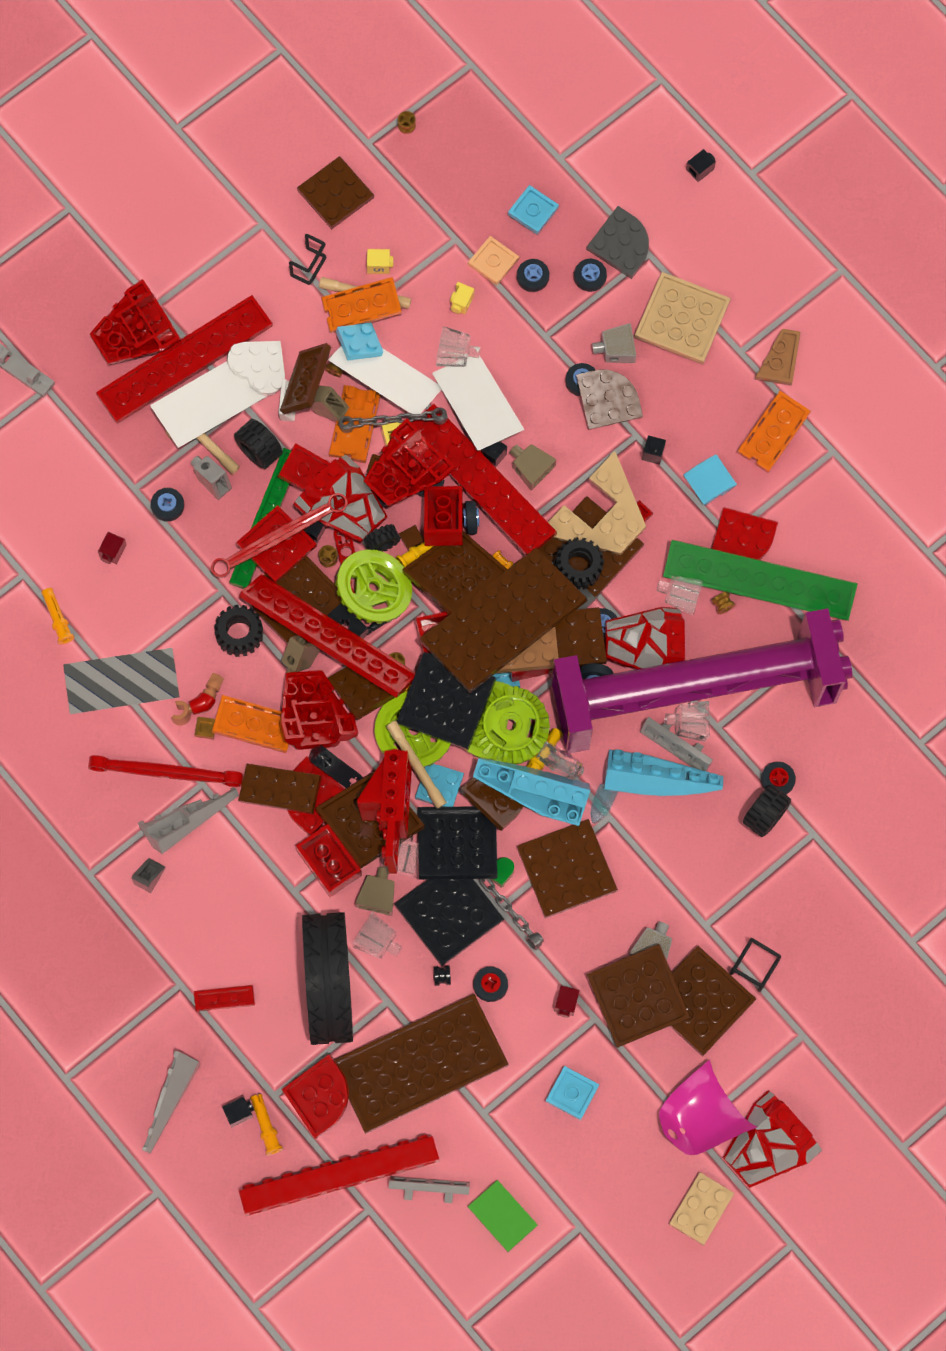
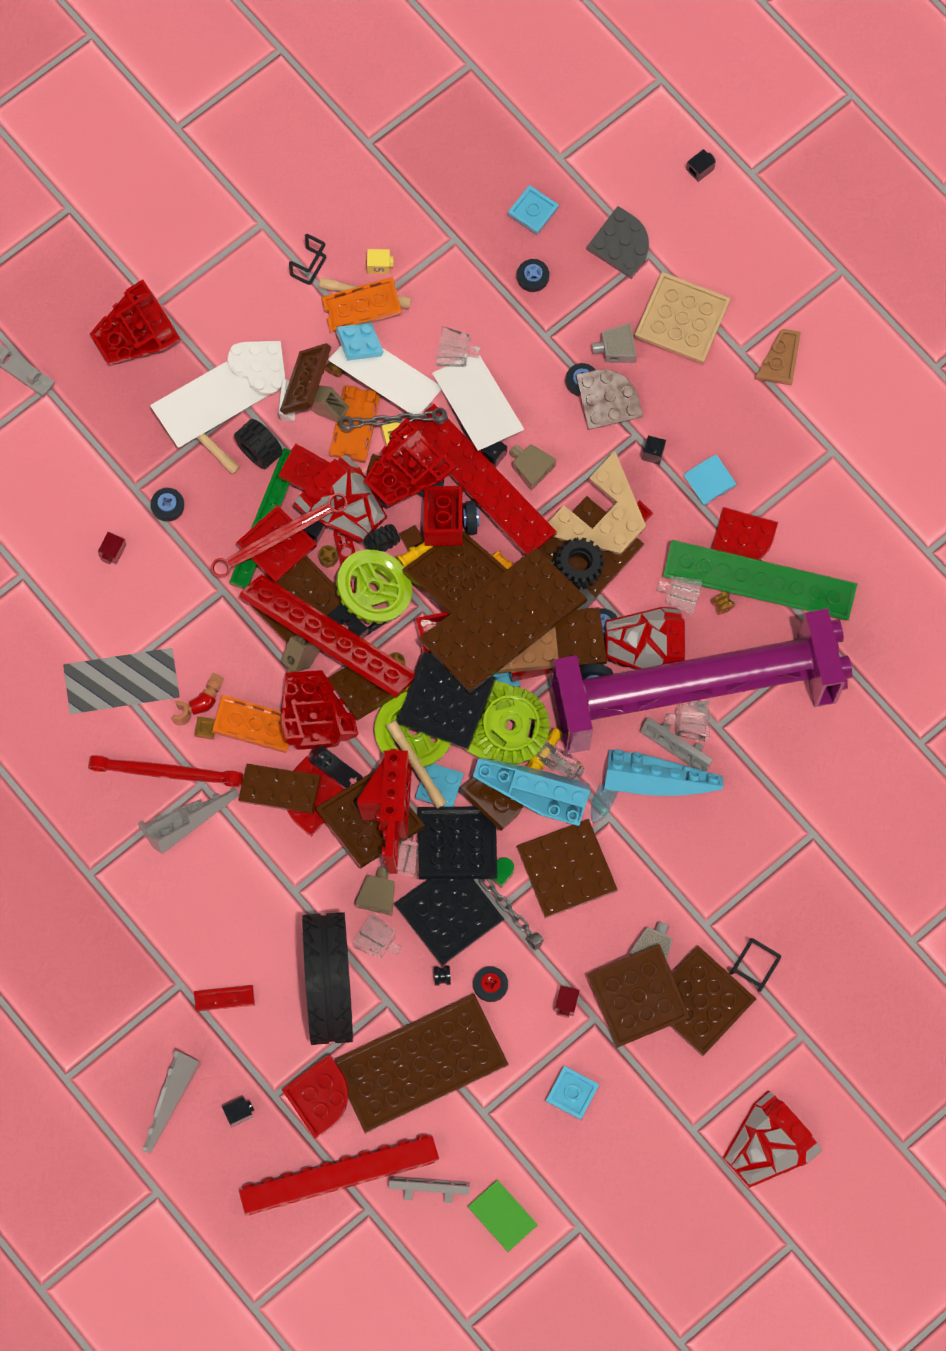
light orange pin [41,587,74,645] -> none
red plate [96,295,273,424] -> none
dark grey slope [132,858,165,893] -> none
light grey torso [191,456,232,500] -> none
black tyre [214,605,263,657] -> none
light orange pin [250,1094,283,1156] -> none
red brick [296,824,362,897] -> none
reddish brown plate [297,156,374,230] -> none
pearl gold wheel [398,111,416,134] -> none
light yellow brick [450,282,475,314] -> none
light nougat tile [468,236,519,286] -> none
black wheel [574,258,607,292] -> none
dark pink piece [659,1060,757,1155] -> none
tan plate [669,1173,734,1246] -> none
orange piece [738,391,811,473] -> none
black tyre [743,785,791,837] -> none
black wheel [761,762,796,795] -> none

